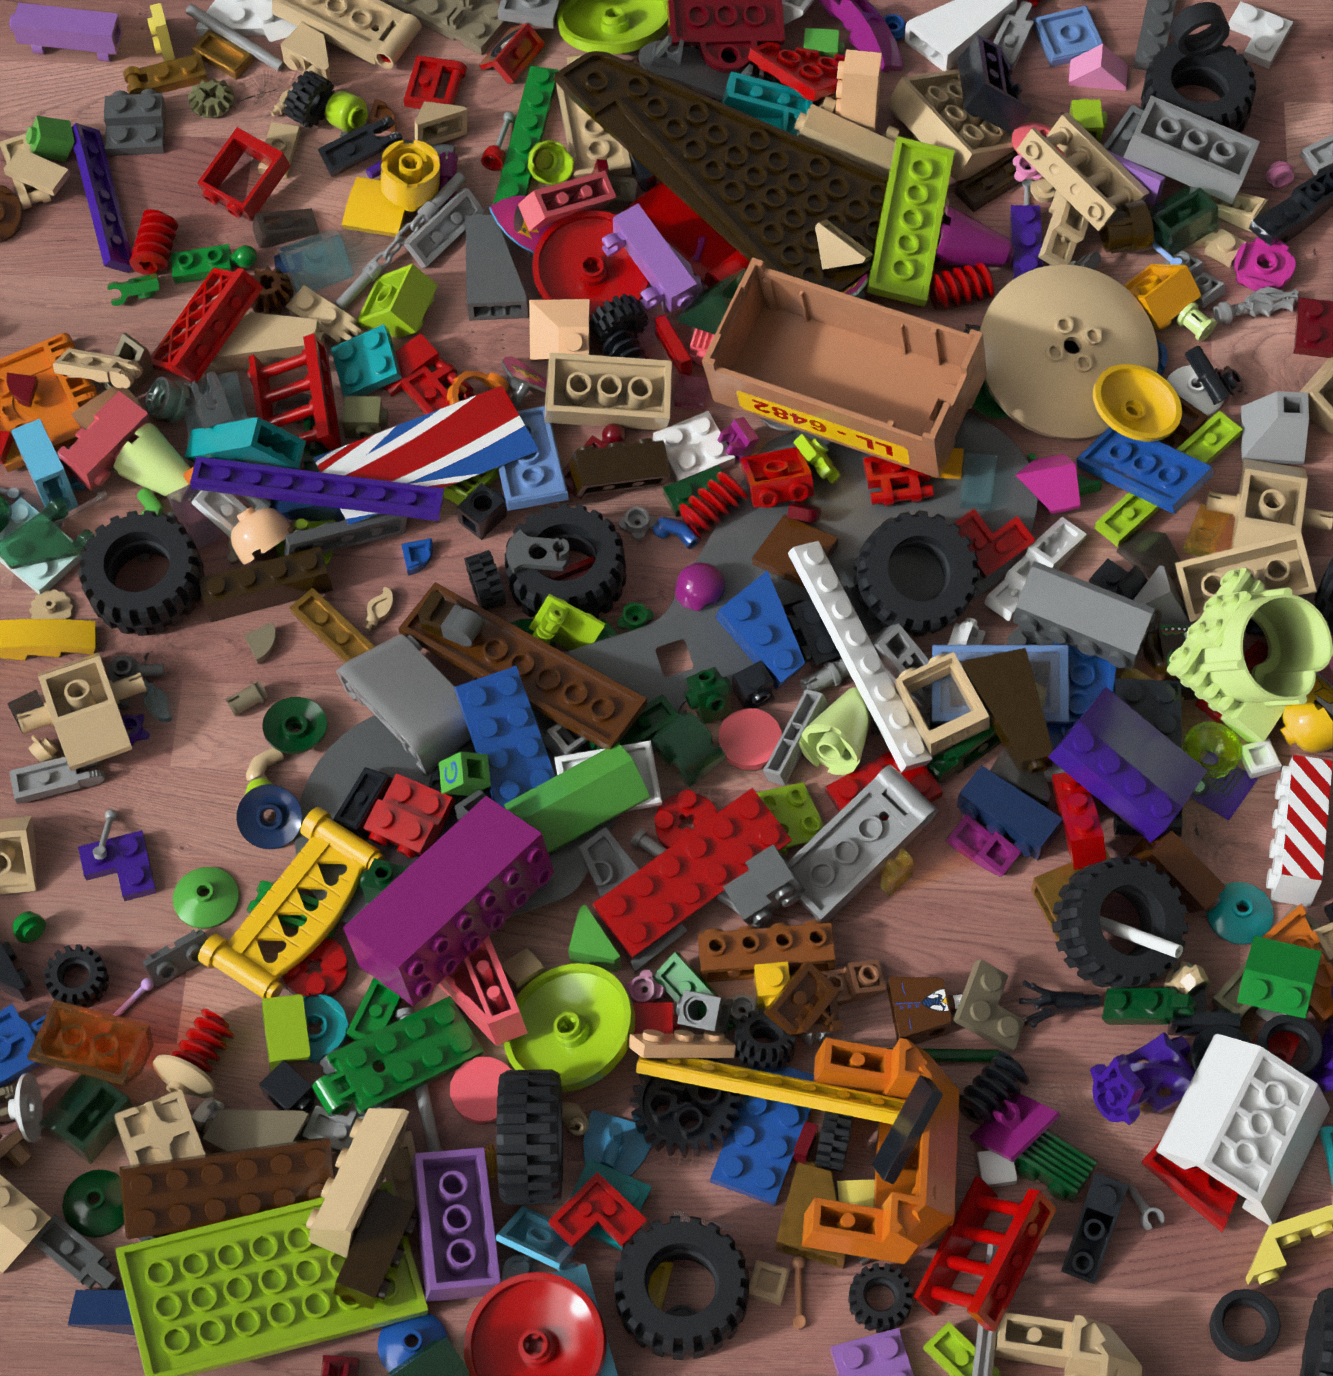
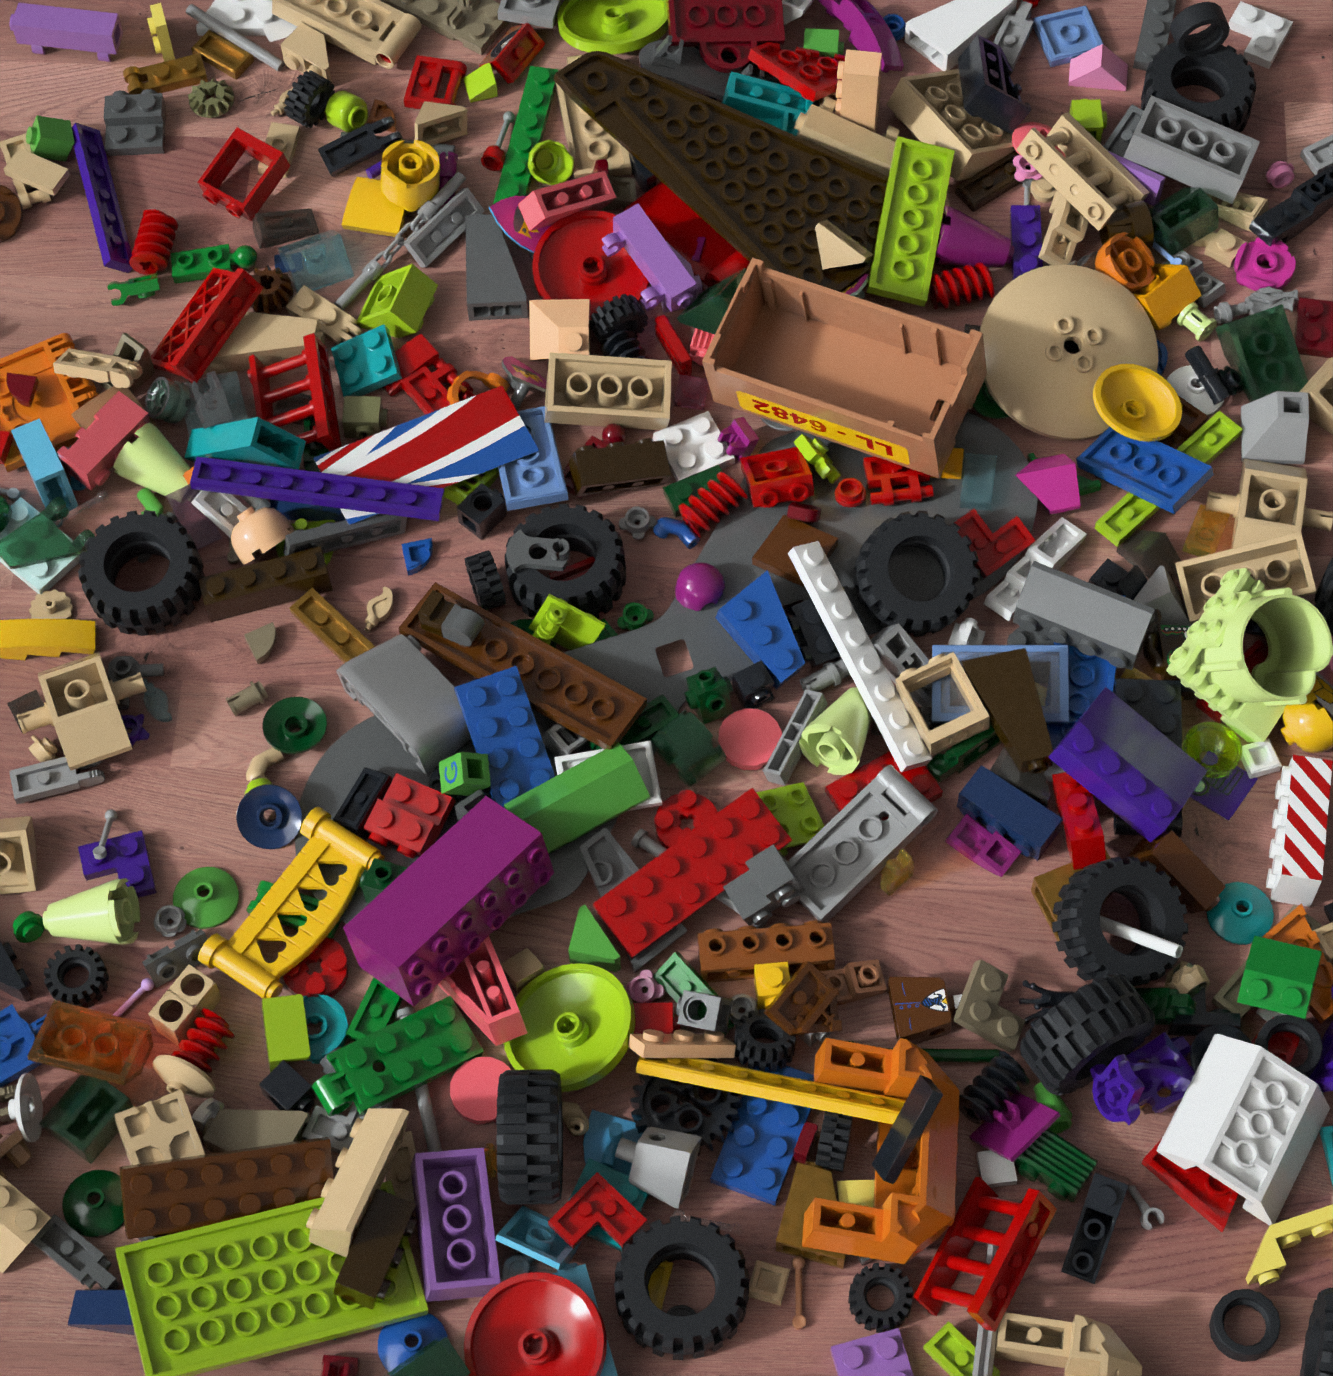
none -> yellowish green cone [43,878,140,945]
none -> tan piece [148,964,221,1047]
none -> light grey plate [154,905,187,937]
none -> lime slope [463,63,498,103]
none -> light grey torso [615,1127,702,1209]
none -> red plate [835,478,866,507]
none -> black tyre [1020,973,1155,1096]
none -> bright green cone [1033,1082,1072,1134]
none -> orange cylinder [1095,232,1155,293]
none -> clear green slope [1215,304,1308,402]

